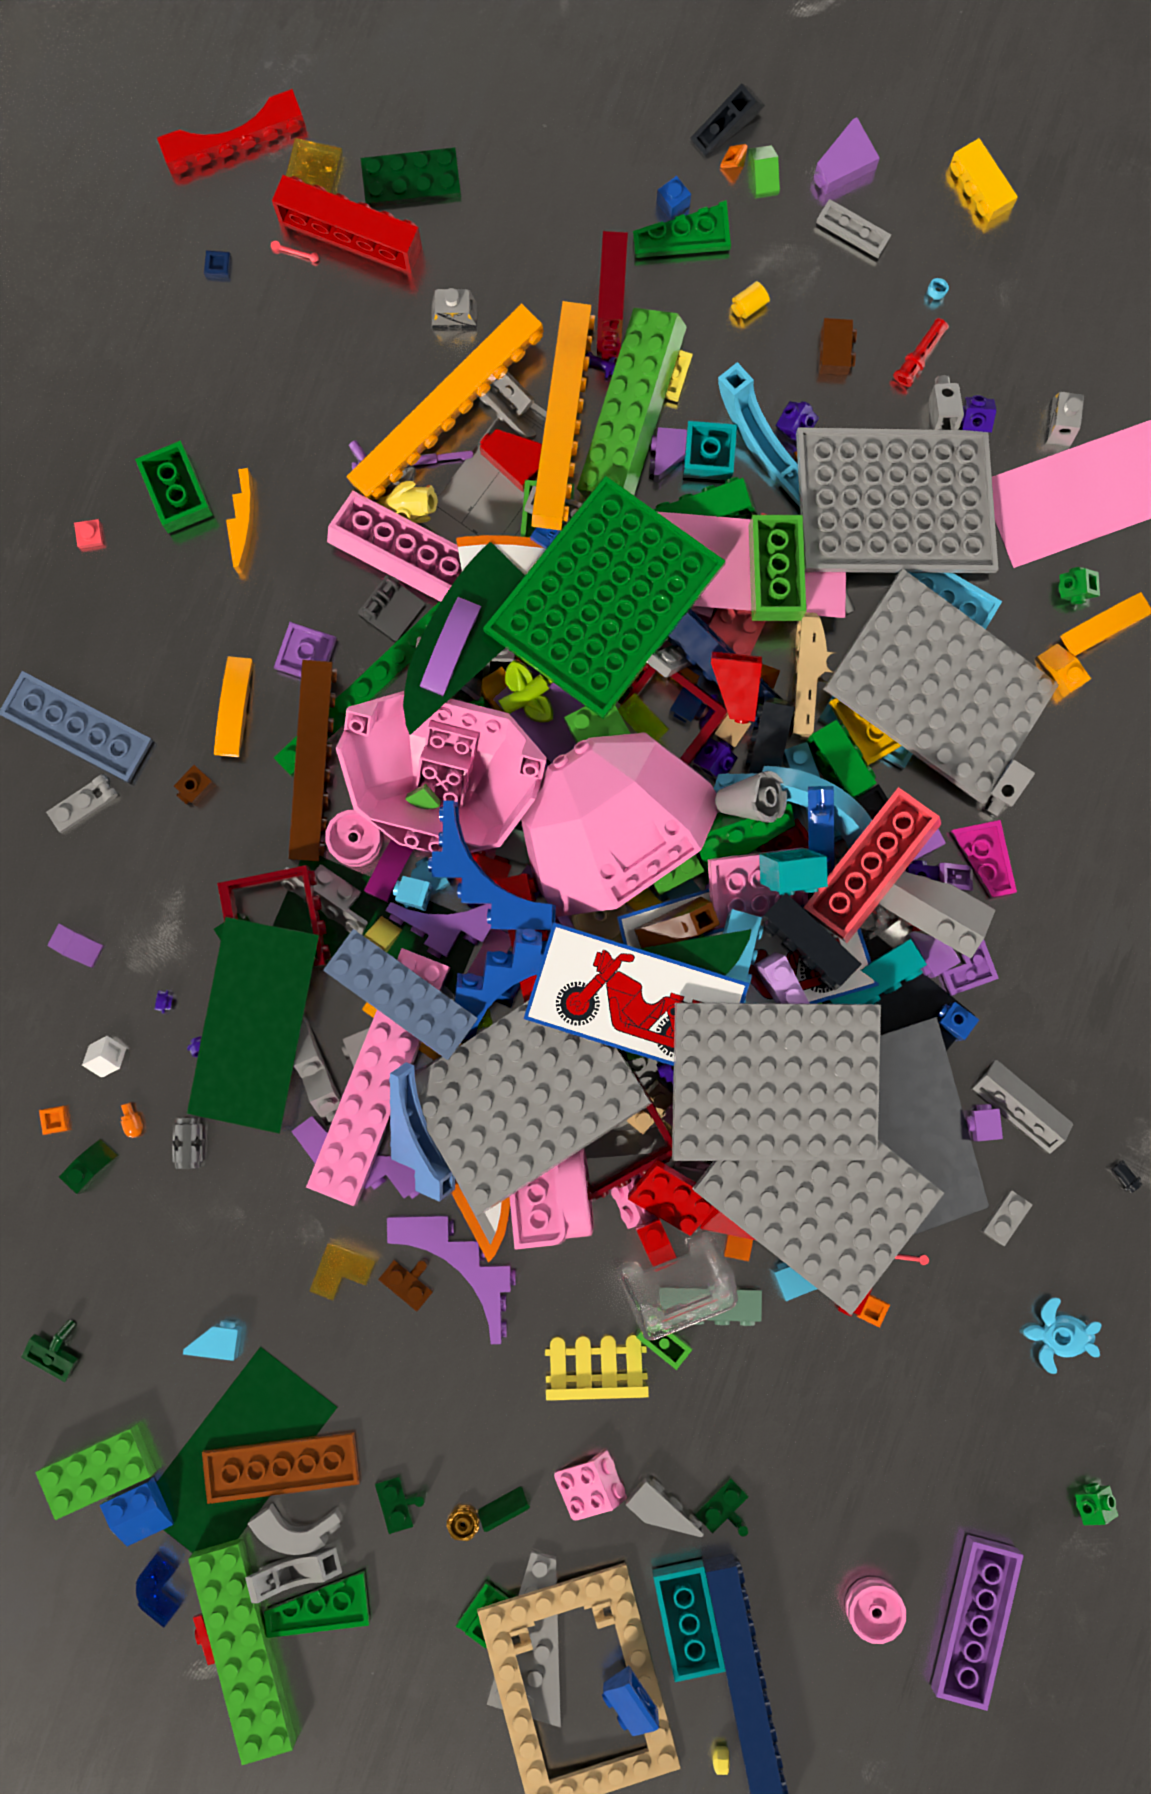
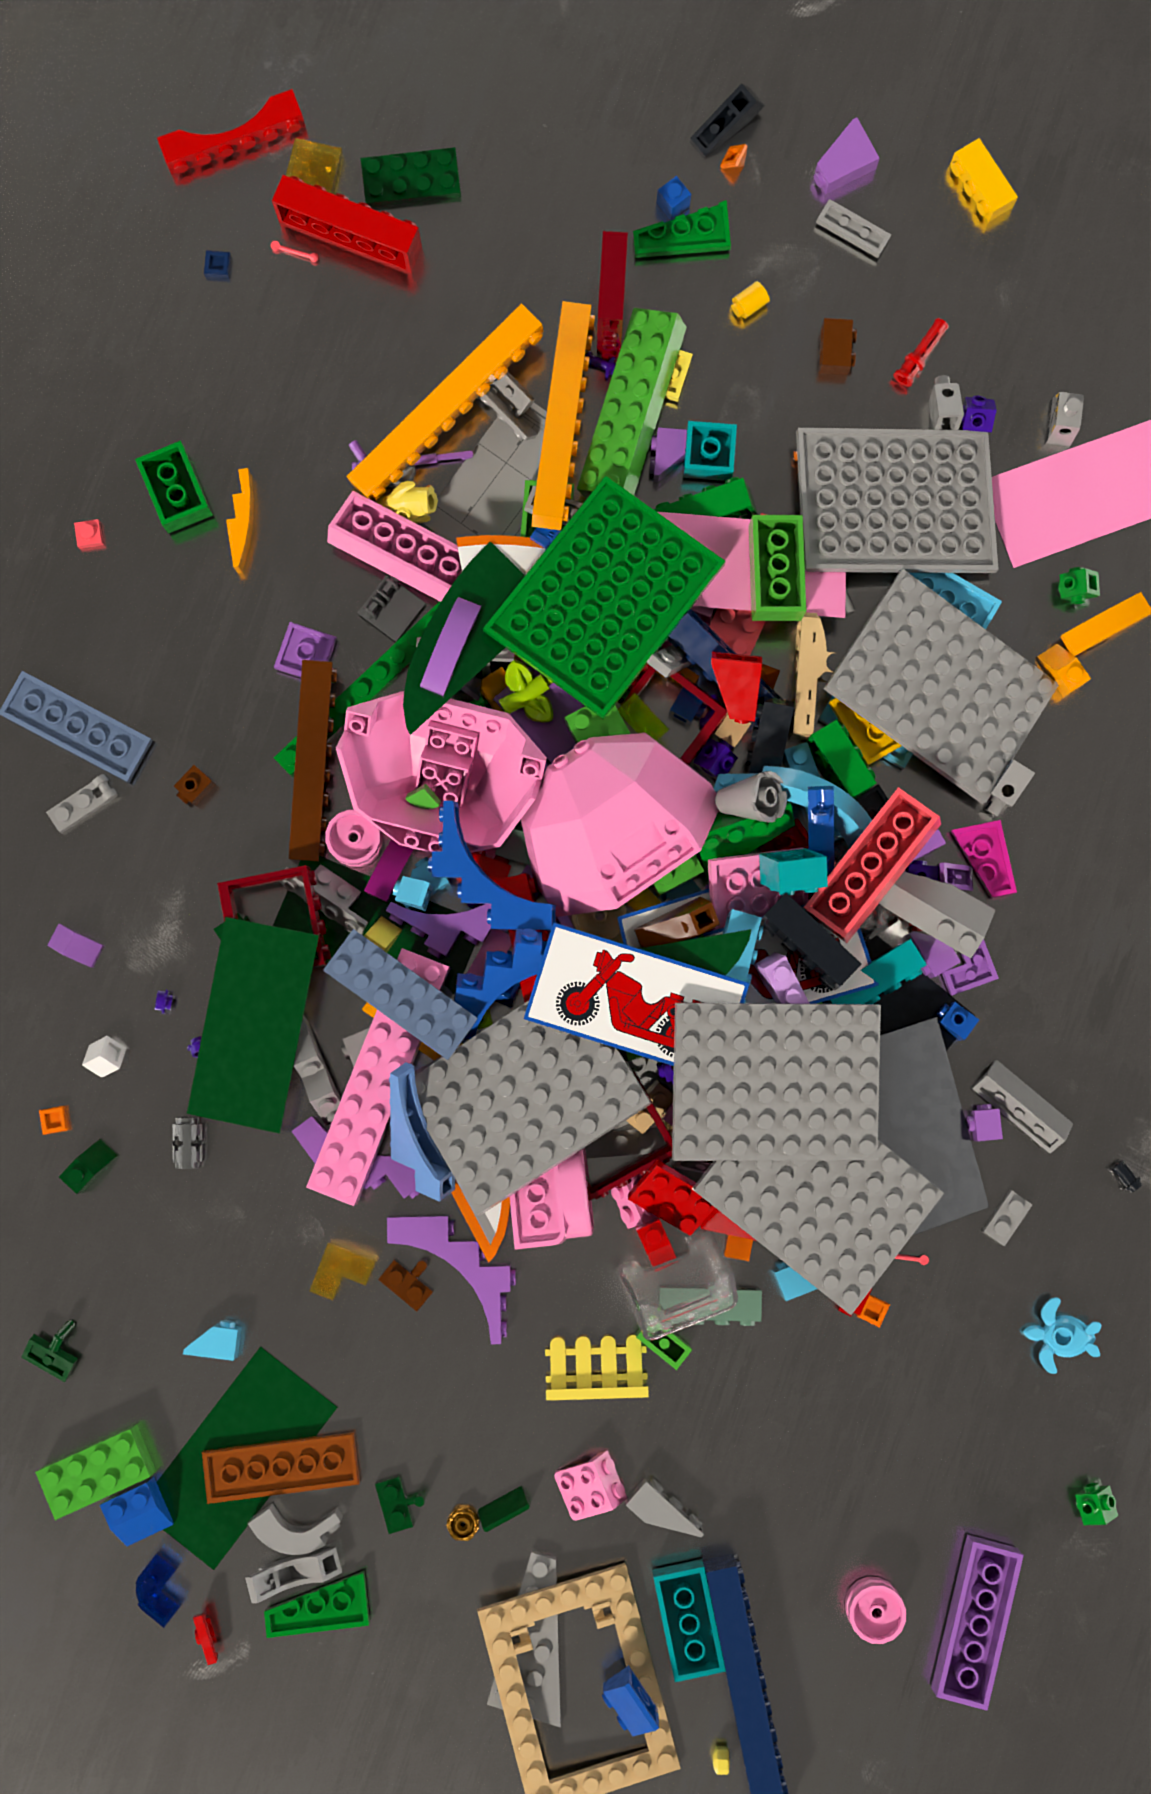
orange cylinder [120,1102,143,1138] -> none
bright green brick [188,1537,297,1765] -> none
light orange slope [214,656,253,757] -> none
light grey torso [432,288,477,328] -> none
green plate [456,1581,510,1649] -> none
red slope [480,429,542,492] -> none
dark green plate [694,1477,749,1537] -> none
medium azure arch [718,362,800,506] -> none
bright green slope [748,145,780,196] -> none
dark purple brick [775,401,819,441] -> none
medium azure hinge [927,278,949,300] -> none

